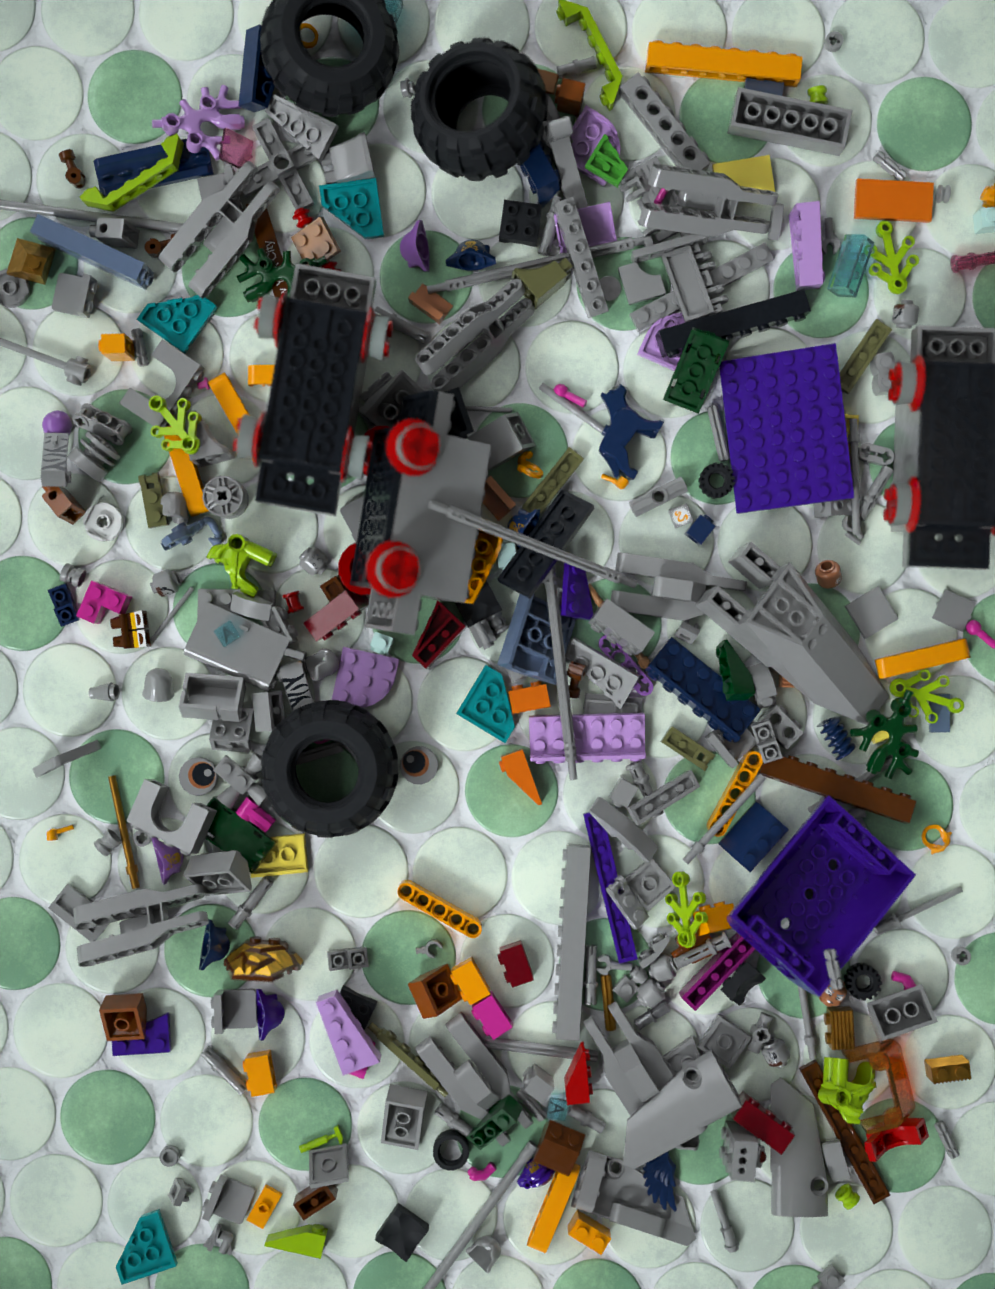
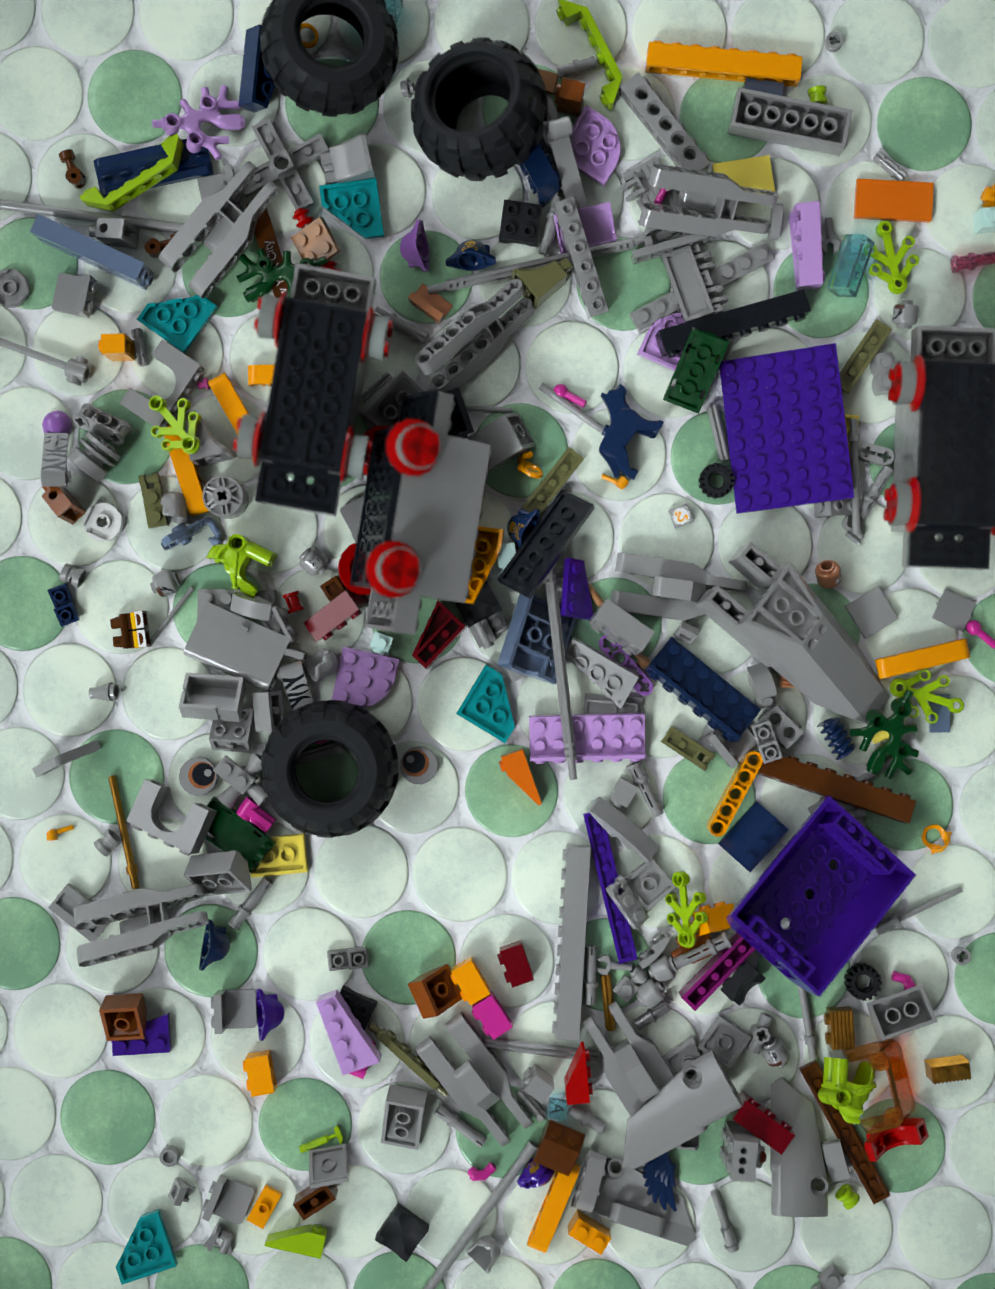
pearl gold slope [7,238,56,285] -> none
dark pink brick [76,581,132,624] -> none
light grey bush [133,830,152,847] -> none
light grey hair [142,668,174,702] -> none
medium lavender hat [151,837,184,885] -> none
light grey pin [200,1046,247,1096] -> none
clear light blue tile [213,620,241,647] -> none
clear pink piece [219,128,254,169] -> none
wedge [223,936,303,982] -> none
light grey wing [265,94,339,162] -> none
light orange beam [397,880,482,938] -> none
light grey piece [416,939,443,958] -> none
light grey axle [428,500,637,588] -> none
black tyre [433,1130,469,1171] -> none
dark green slope [466,1094,523,1150] -> none
nougat panel [482,476,516,521] -> none
orange brick [508,681,551,714] -> none
reddish brown leg [567,661,587,698] -> none
bright green wing [585,134,628,188] -> none
flat silver sticker [599,276,621,301] -> none
light grey tile [618,262,666,305] -> none
light grey plate [627,770,700,825] -> none
light grey piece [629,477,688,517] -> none
light grey bar [682,773,766,864] -> none
dark blue brick [684,514,716,546] -> none
dark green slope [716,640,755,701] -> none
nougat head [819,981,847,1007] -> none
light grey axle [824,949,843,990] -> none
light grey axle [934,1121,959,1159] -> none
light grey bush [936,185,951,203] -> none

